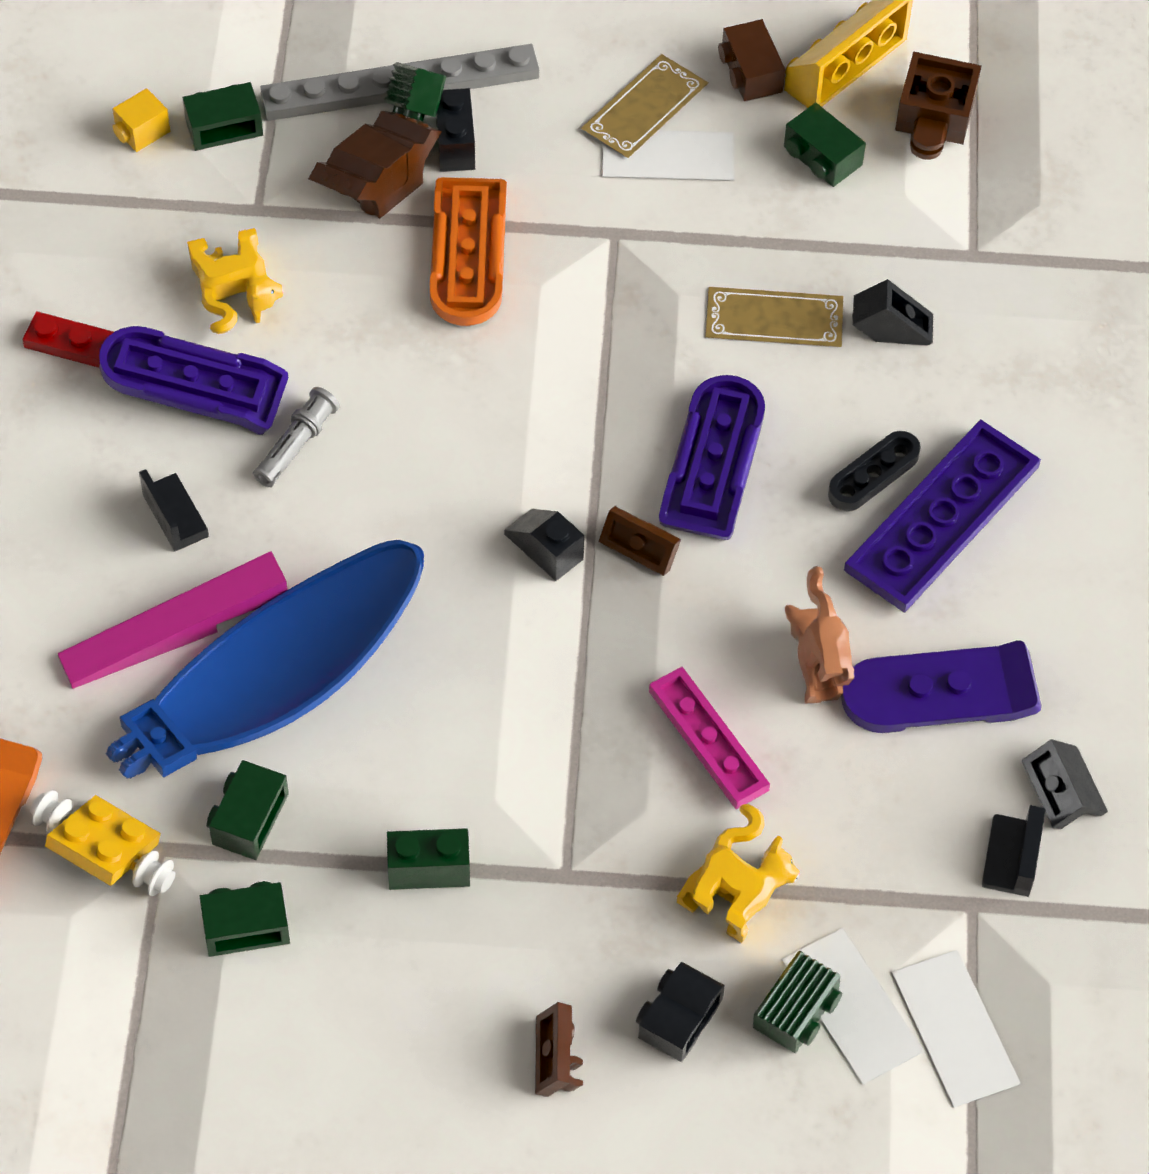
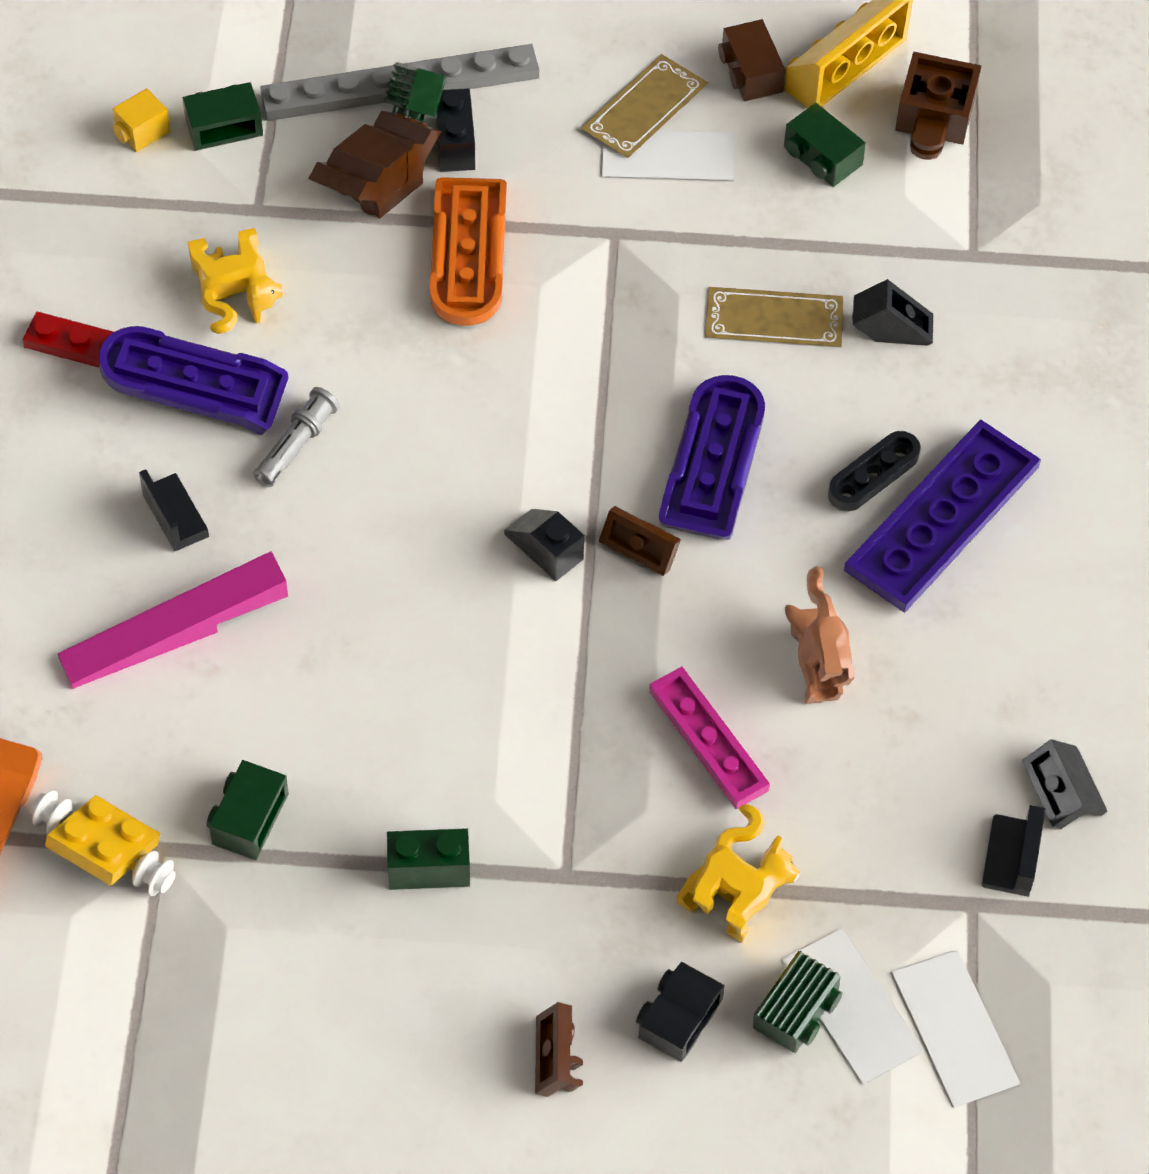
blue windscreen [105,540,424,779] -> none
dark green piece [199,881,290,957] -> none
dark purple piece [841,640,1042,733] -> none

